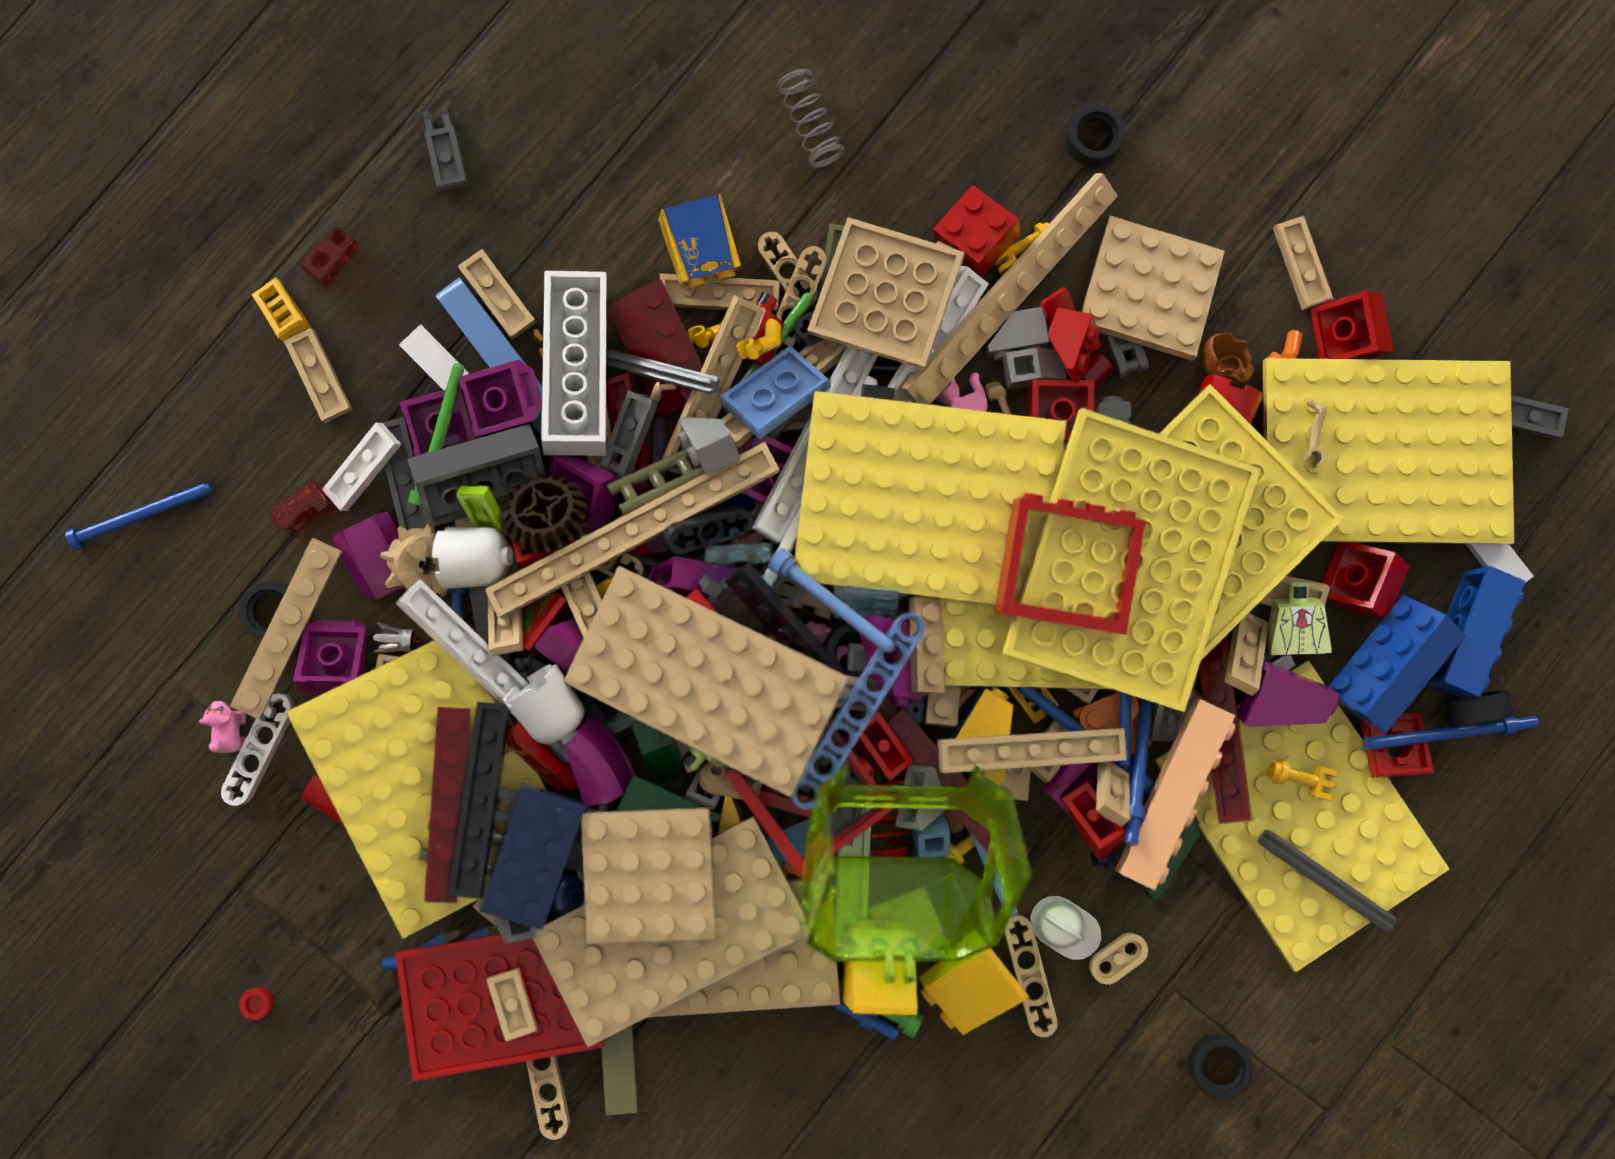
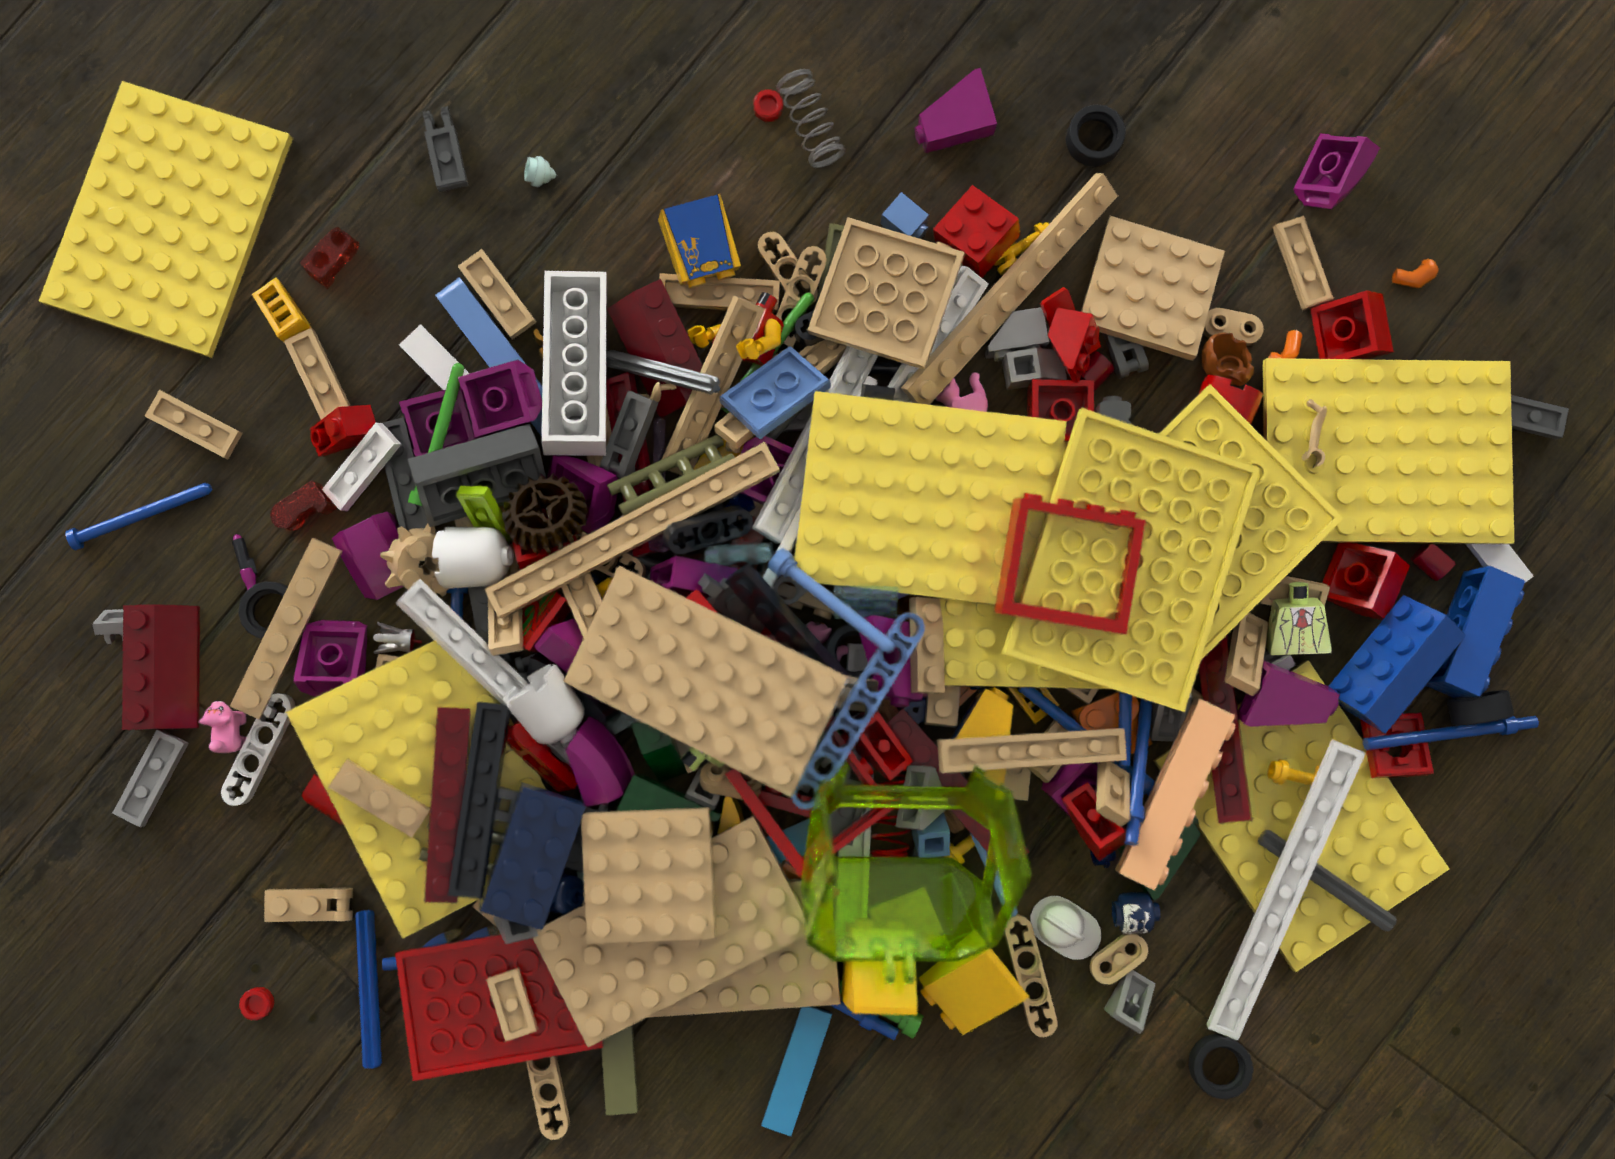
light grey slope [678,417,740,475] -> none
tan piece [985,381,1012,415] -> none
none -> light yellow plate [39,81,293,358]
none -> light grey tile [92,609,123,644]
none -> light grey plate [113,729,189,827]
none -> dark red slope [122,604,200,730]
none -> tan plate [145,390,243,459]
none -> black piece [232,534,258,590]
none -> tan plate [264,888,353,922]
none -> red slope [310,405,376,457]
none -> tan plate [328,759,430,837]
none -> blue axle [355,910,382,1069]
none -> light aqua plate [524,156,556,187]
none -> red tile [753,89,783,122]
none -> dark azure tile [761,1006,832,1136]
none -> medium blue brick [881,192,929,239]
none -> magenta slope [914,68,997,153]
none -> light grey slope [1104,970,1155,1034]
none -> dark blue head [1112,892,1160,934]
none -> tan plate [1203,308,1263,346]
none -> white plate [1206,739,1365,1041]
none -> magenta slope [1294,133,1380,209]
none -> orange arm [1392,259,1439,288]
none -> dark red brick [1411,544,1456,581]

